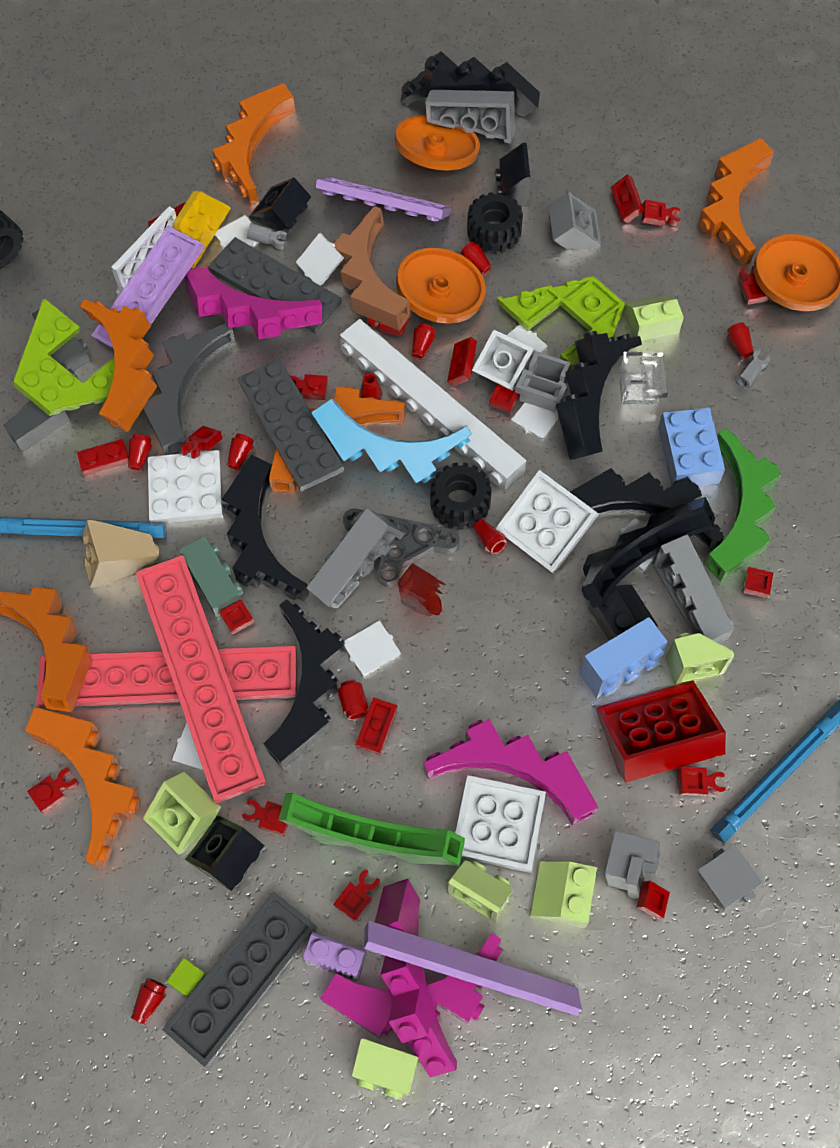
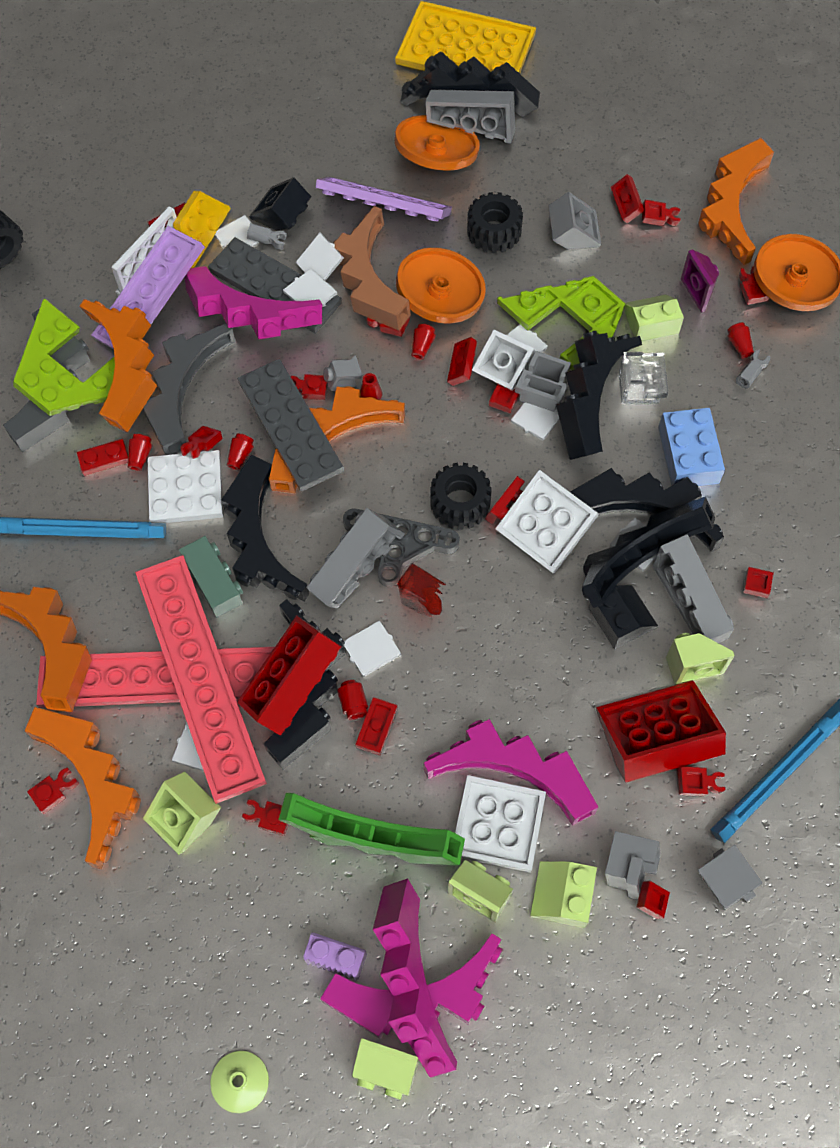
tan slope [82,520,159,588] -> none
red cone [131,978,167,1025] -> none
dark grey plate [162,892,317,1068] -> none
lime tile [167,958,207,998] -> none
black slope [185,815,265,891] -> none
orange arch [211,83,295,205] -> none
red plate [219,600,254,635] -> none
medium azure arch [311,399,472,483] -> none
red plate [333,869,380,923] -> none
white brick [340,319,527,490] -> none
lavender tile [364,921,581,1016] -> none
red cone [460,241,492,275] -> none
red cone [473,519,507,555] -> none
black slope [495,143,530,207] -> none
light blue brick [579,617,668,698] -> none
bright green arch [705,428,782,582] -> none
none -> yellowish green dish [211,1051,269,1113]
none -> red brick [237,616,341,736]
none -> white piece [283,269,337,307]
none -> light grey window [323,355,363,391]
none -> yellow plate [395,1,536,73]
none -> red plate [485,476,525,525]
none -> magenta slope [681,249,719,313]

